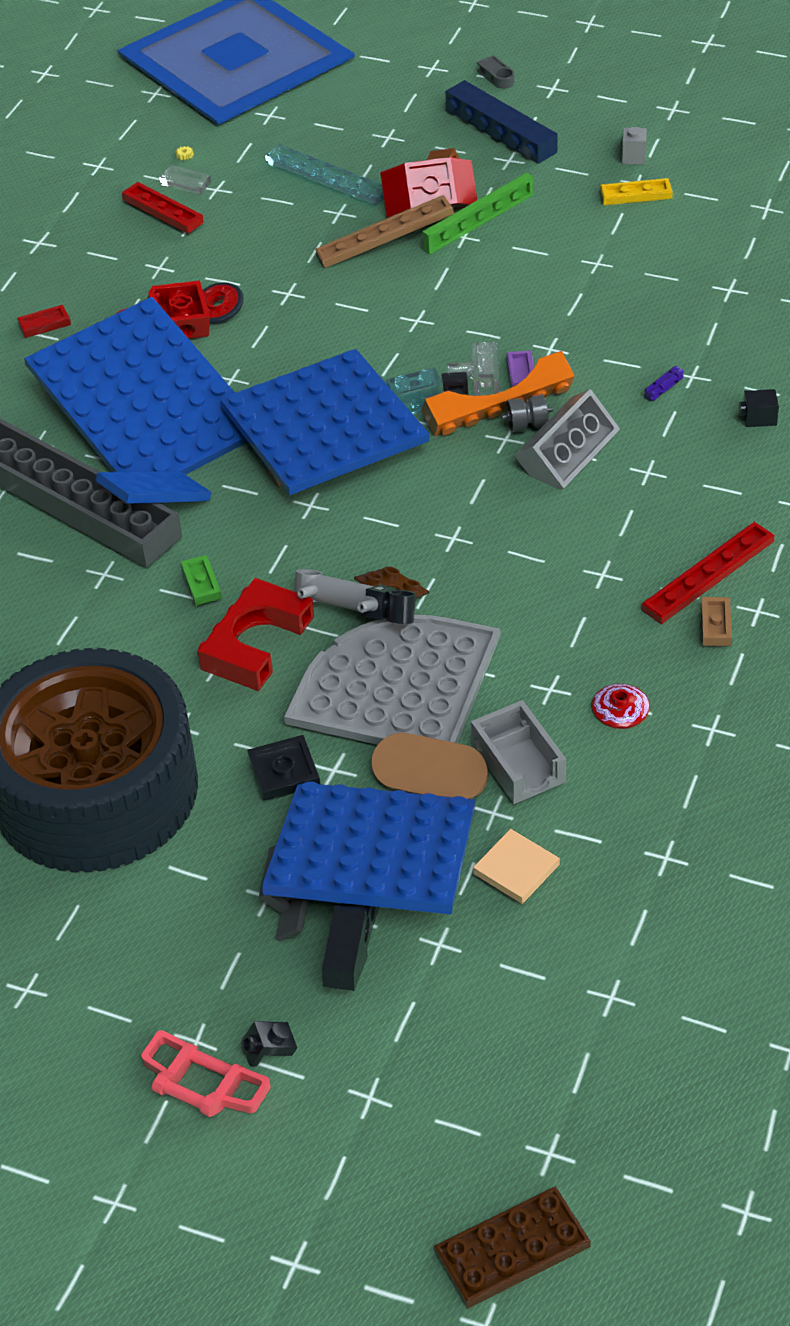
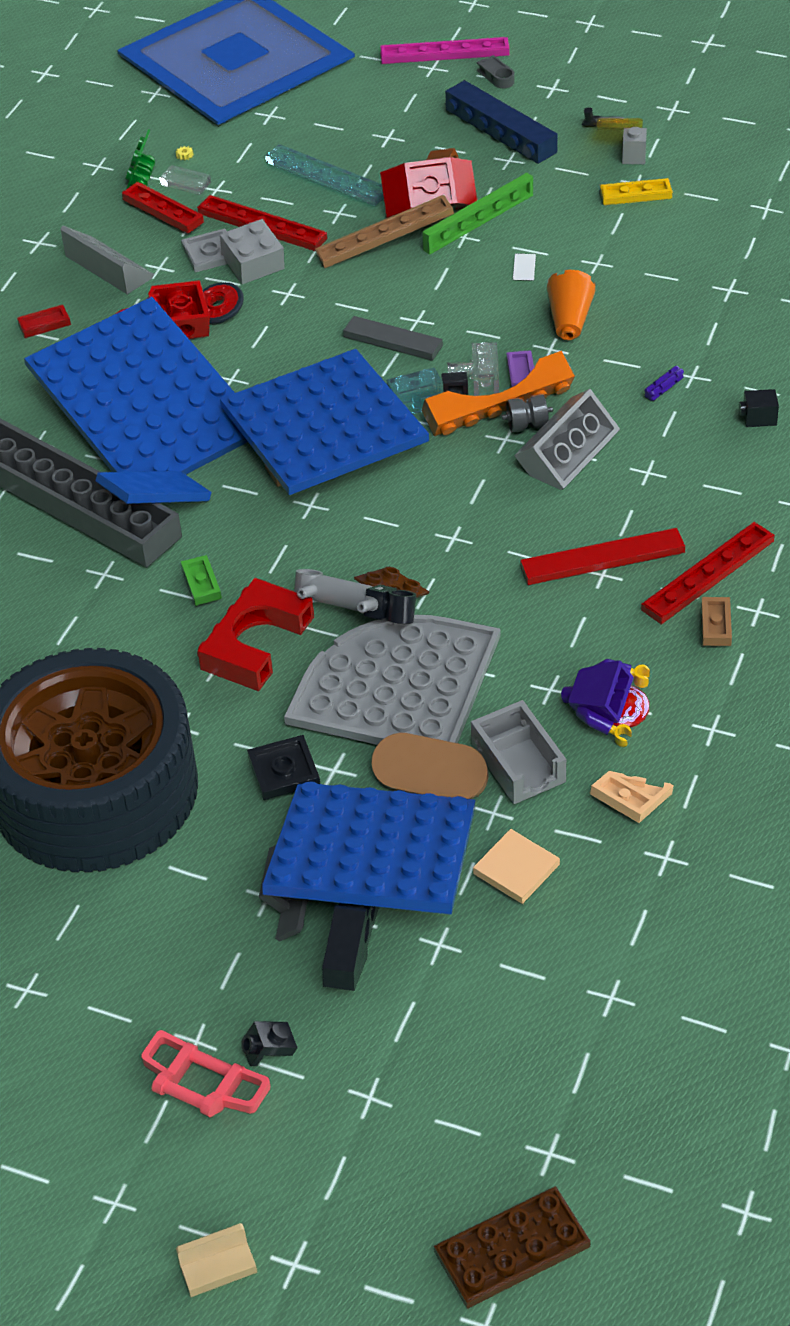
none -> light grey slope [61,225,154,294]
none -> green hinge [125,129,155,189]
none -> tan panel [176,1223,257,1297]
none -> light grey tile [181,229,227,272]
none -> red tile [197,195,328,252]
none -> light grey brick [220,219,285,284]
none -> dark grey tile [343,316,443,361]
none -> dark pink tile [380,37,510,64]
none -> white sticker [513,254,536,280]
none -> red tile [520,528,685,585]
none -> orange cone [547,269,596,340]
none -> dark purple torso [561,659,650,747]
none -> black bar [582,107,624,127]
none -> light nougat wing [590,771,674,823]
none -> clear yellow tile [597,118,643,130]

